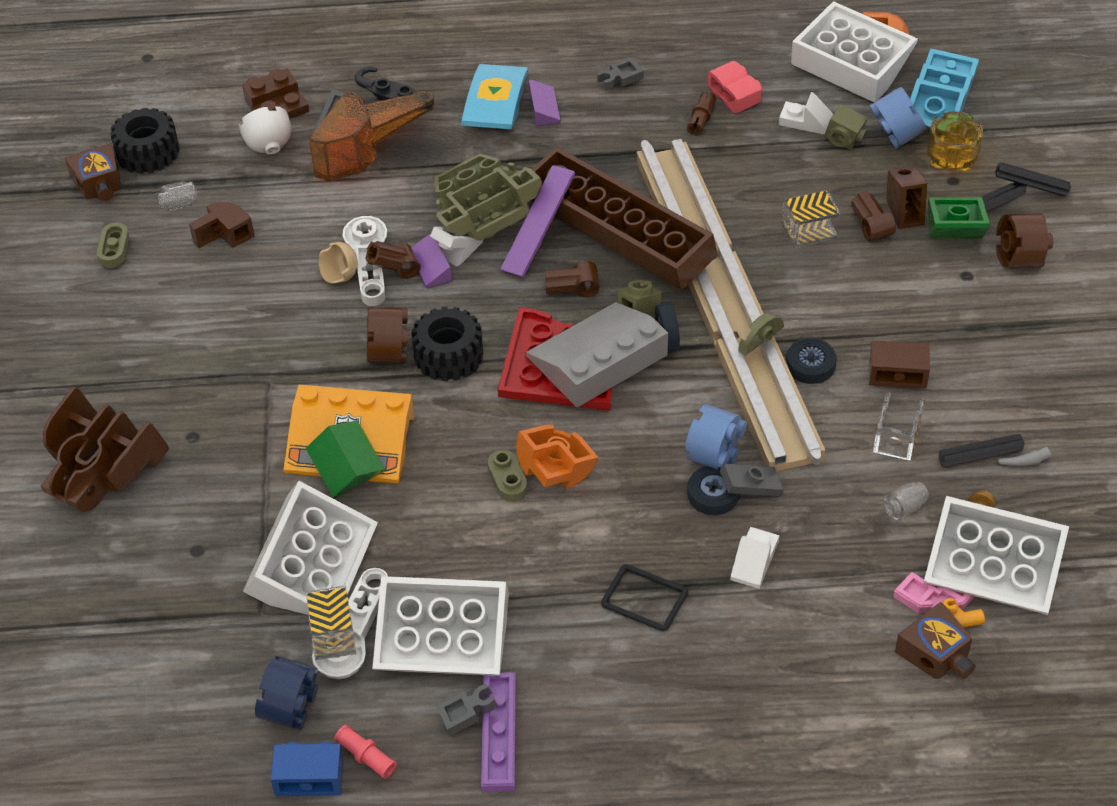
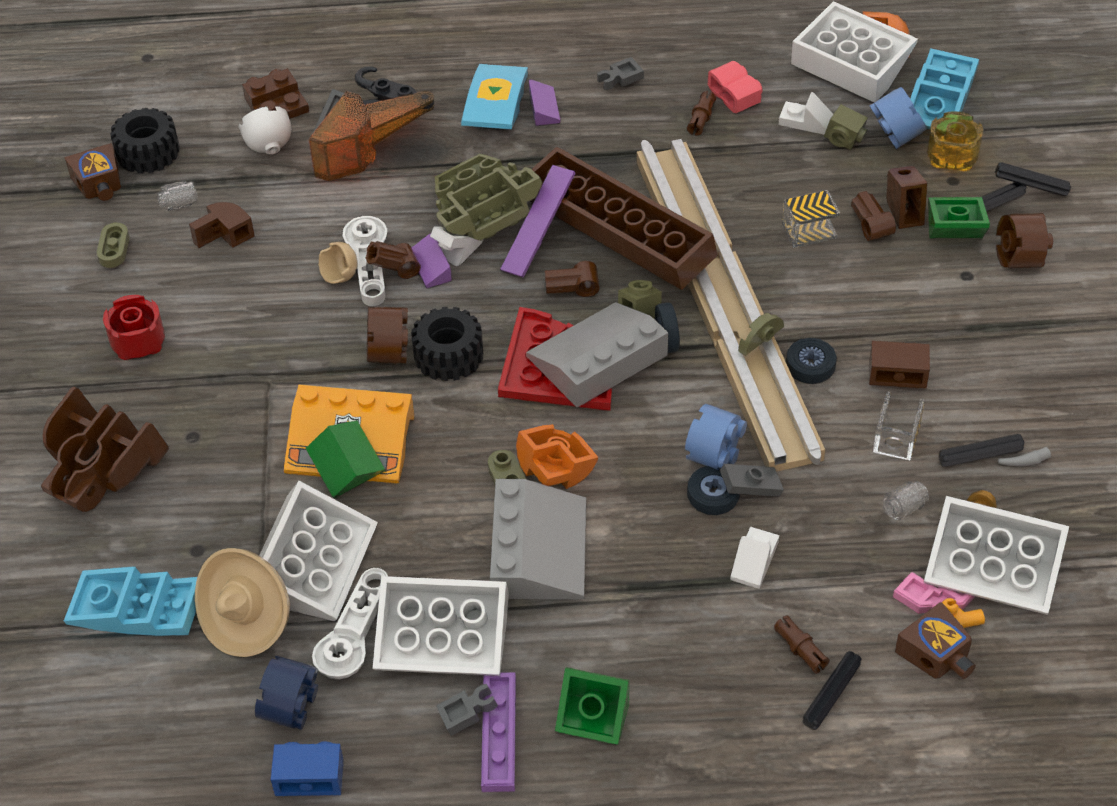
piece [306,586,356,660] -> none
coral pin [334,724,397,779] -> none
black piece [601,564,688,631] -> none
none -> medium azure slope [64,567,197,636]
none -> red brick [103,295,165,360]
none -> tan hat [195,548,290,657]
none -> light grey slope [490,479,586,599]
none -> green slope [555,667,629,745]
none -> reddish brown pin [774,615,830,674]
none -> black axle [803,651,862,730]

